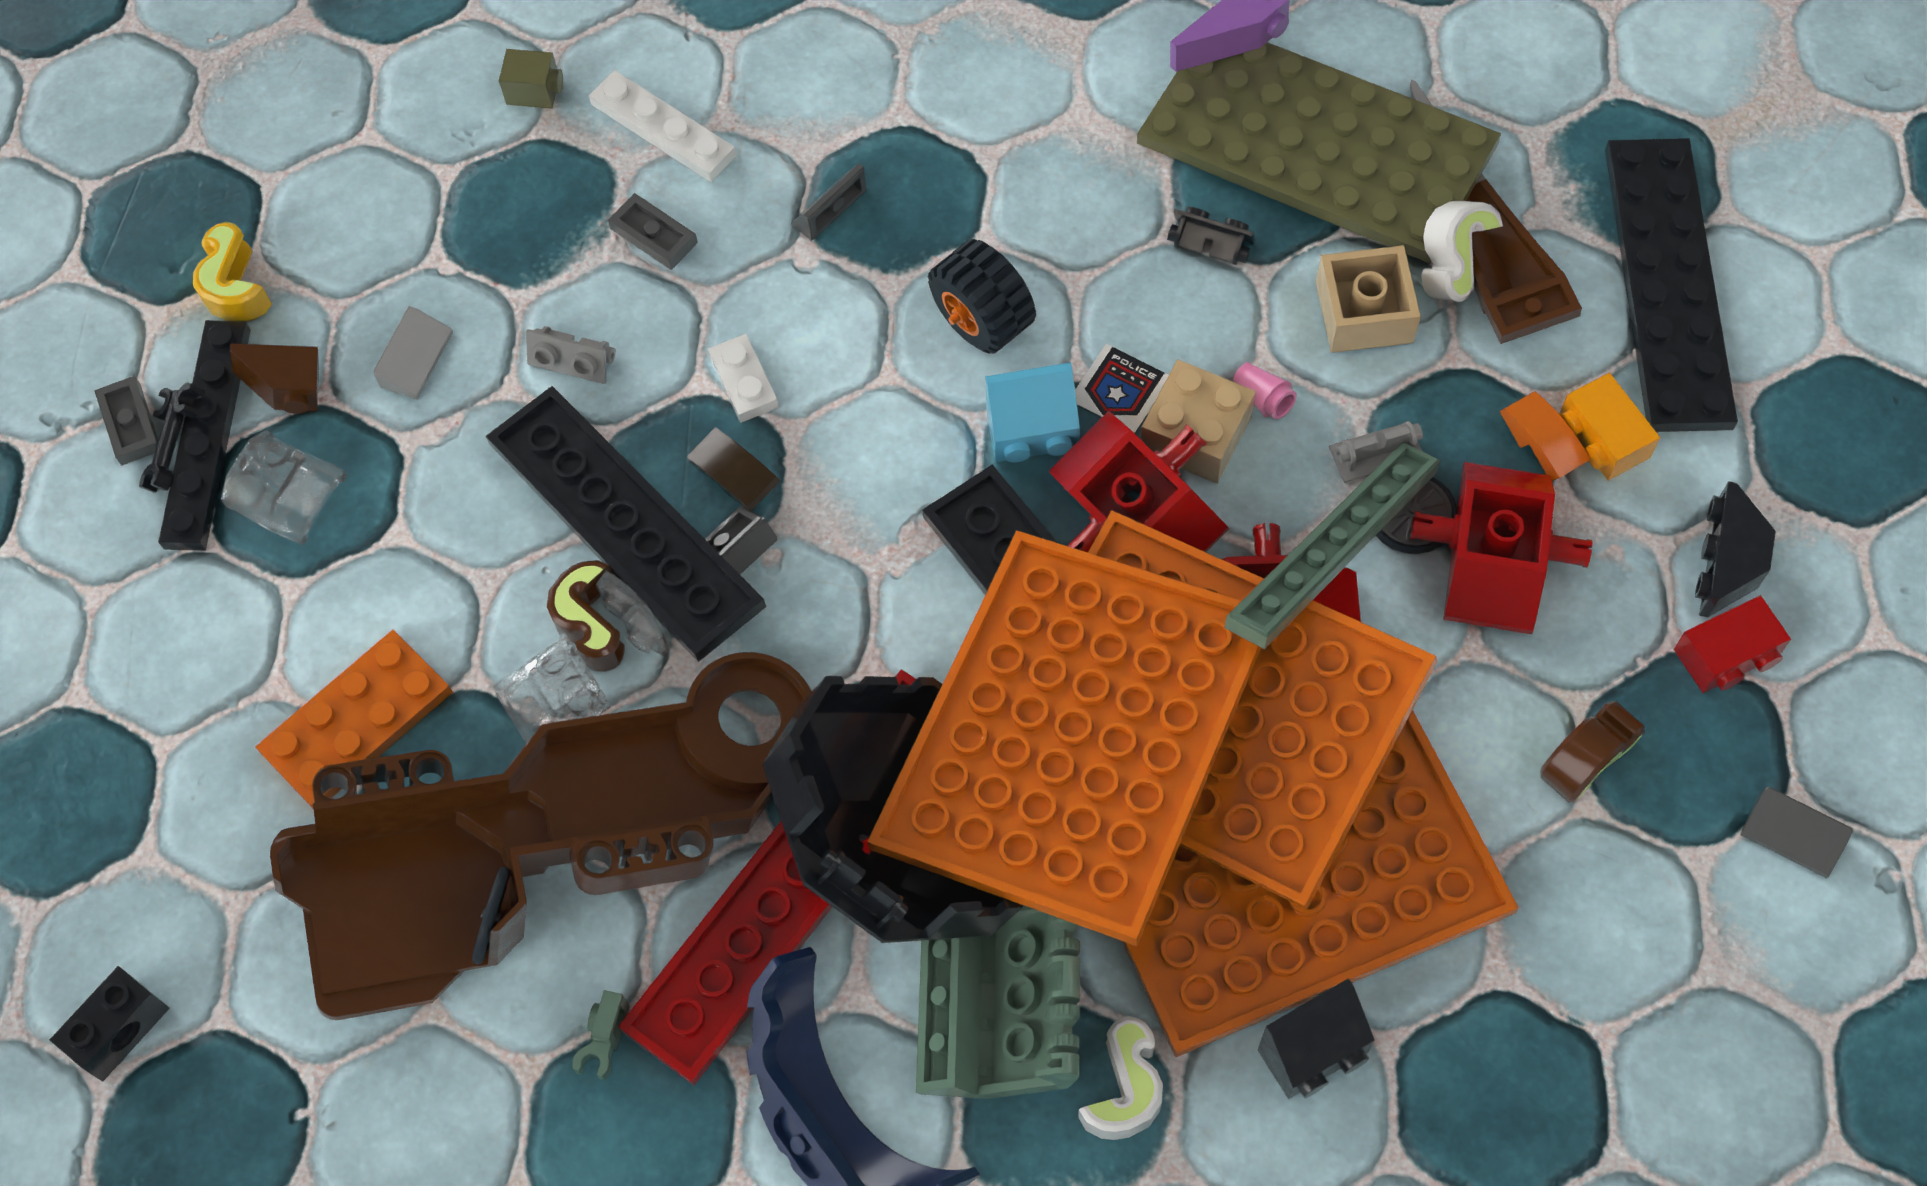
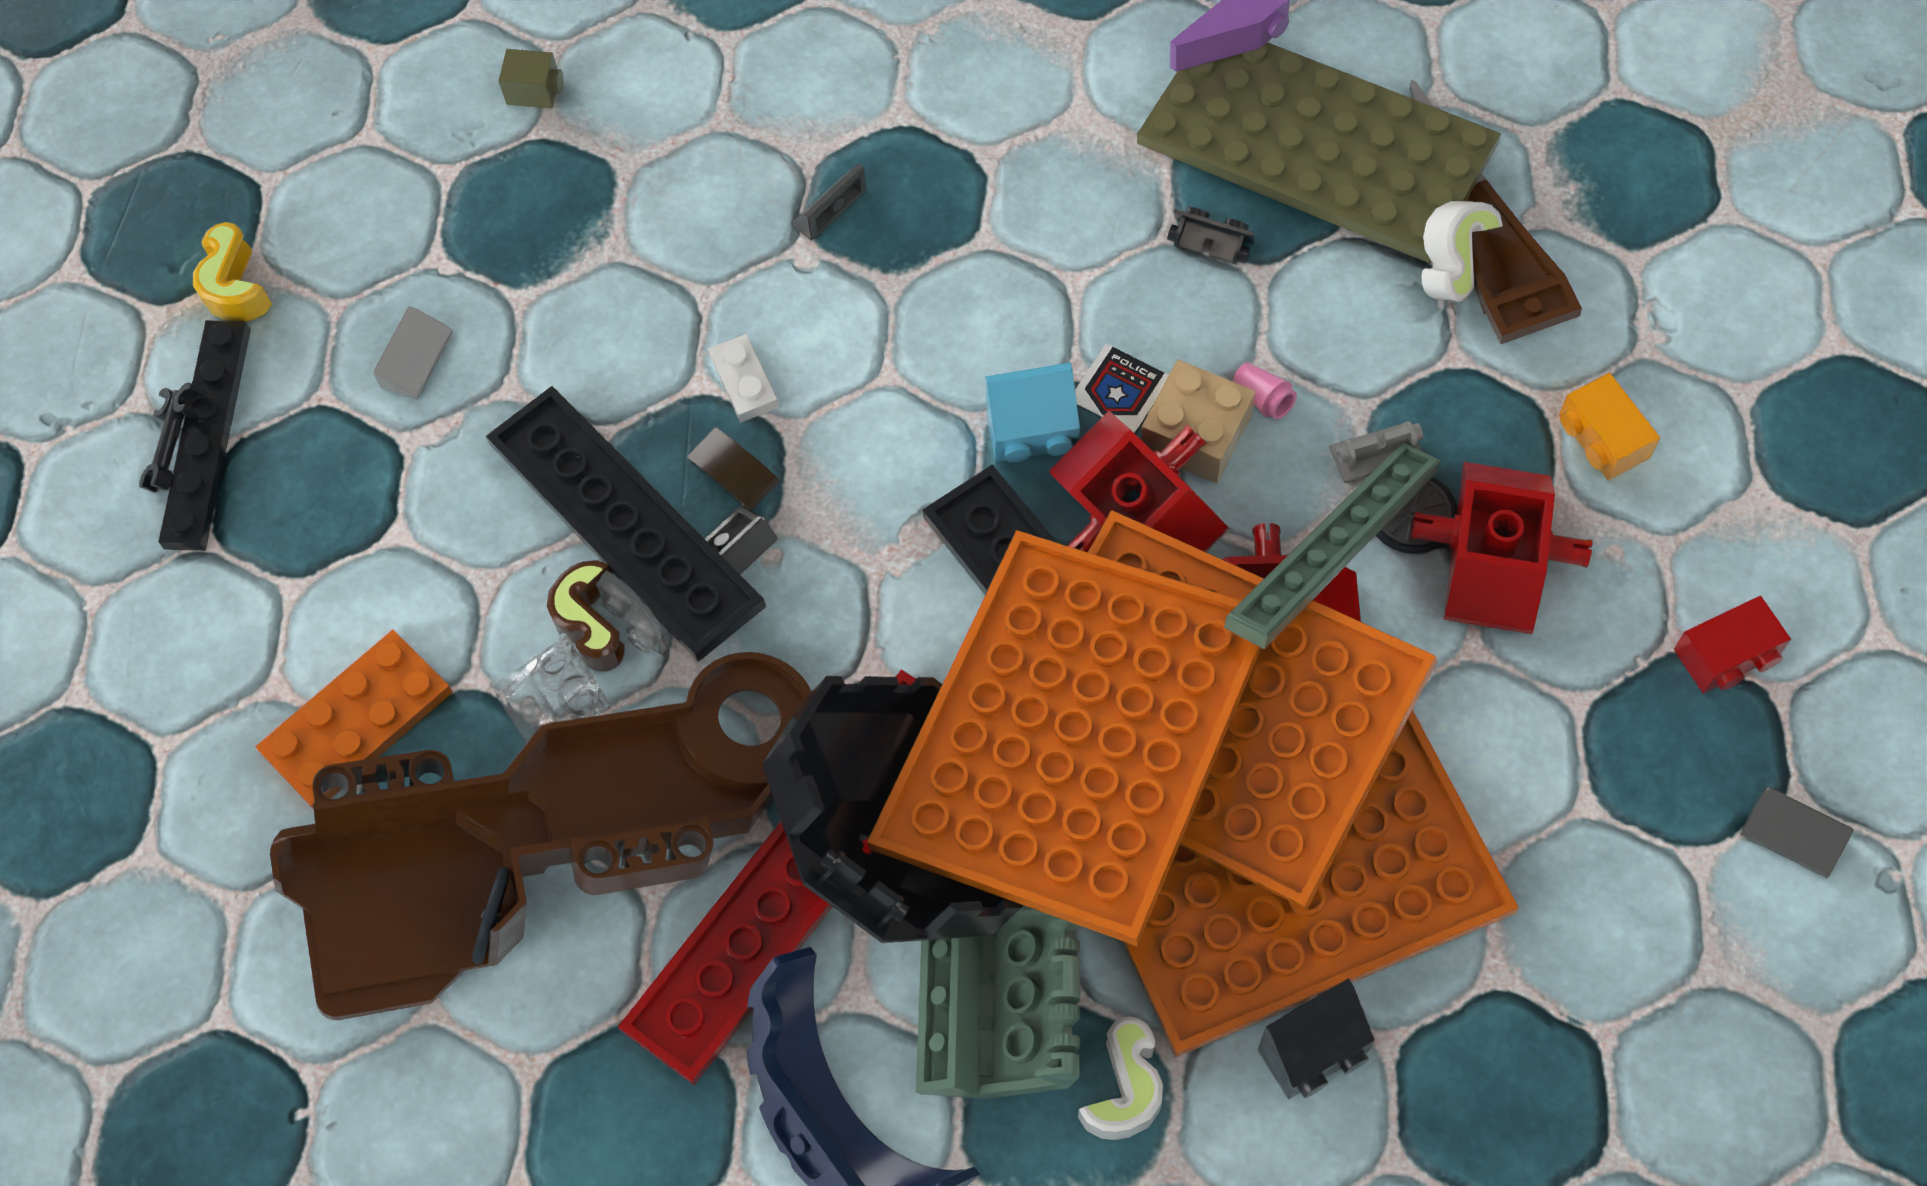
black brick [49,966,170,1082] -> none
dark grey plate [94,375,159,466] -> none
clear slope [221,430,347,545] -> none
reddish brown slope [230,344,319,414] -> none
light grey hinge [526,326,616,384] -> none
sand green plate [572,990,630,1080] -> none
white plate [589,70,737,182] -> none
dark grey plate [608,193,698,270] -> none
black wheel [928,239,1036,354] -> none
tan brick [1316,245,1421,353] -> none
orange slope [1500,391,1591,481] -> none
reddish brown animal [1540,701,1645,803] -> none
black plate [1605,138,1738,432] -> none
black slope [1695,481,1776,617] -> none

